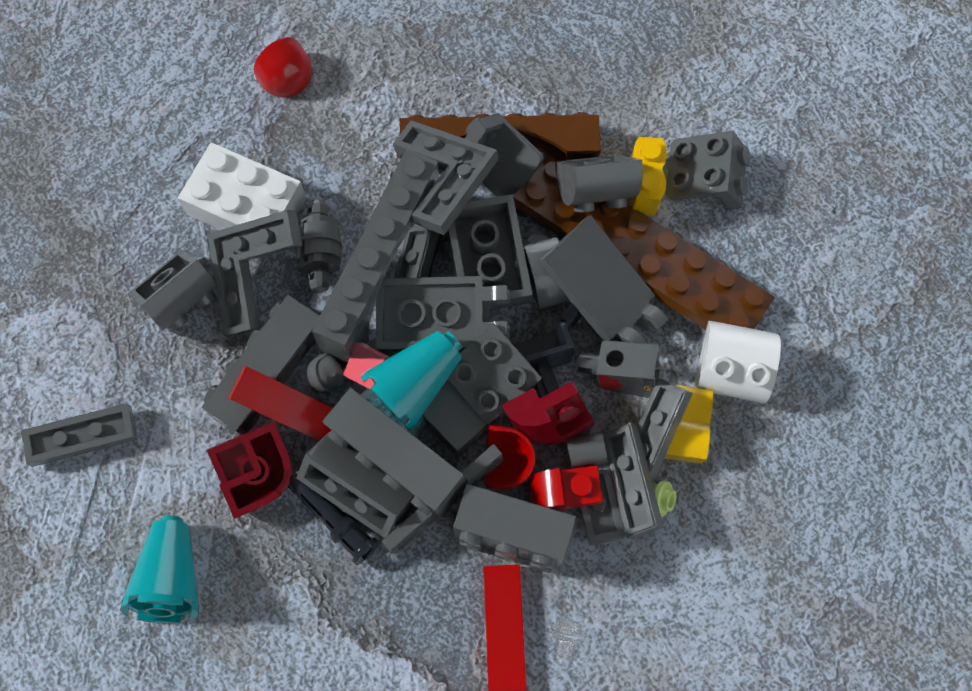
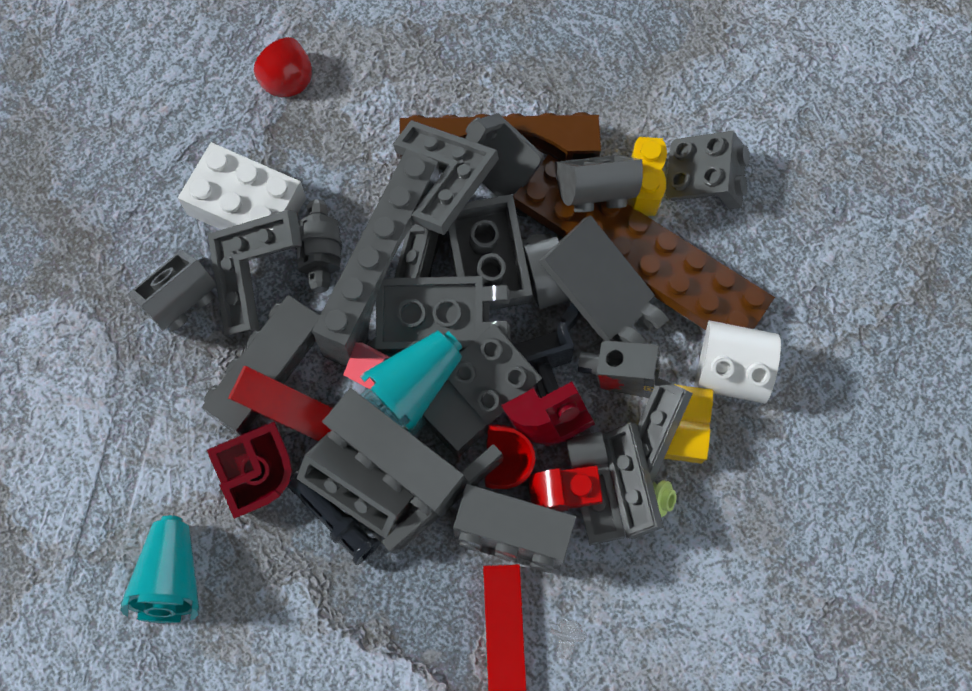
dark grey plate [21,403,138,467] -> none
dark grey piece [306,353,345,393] -> none

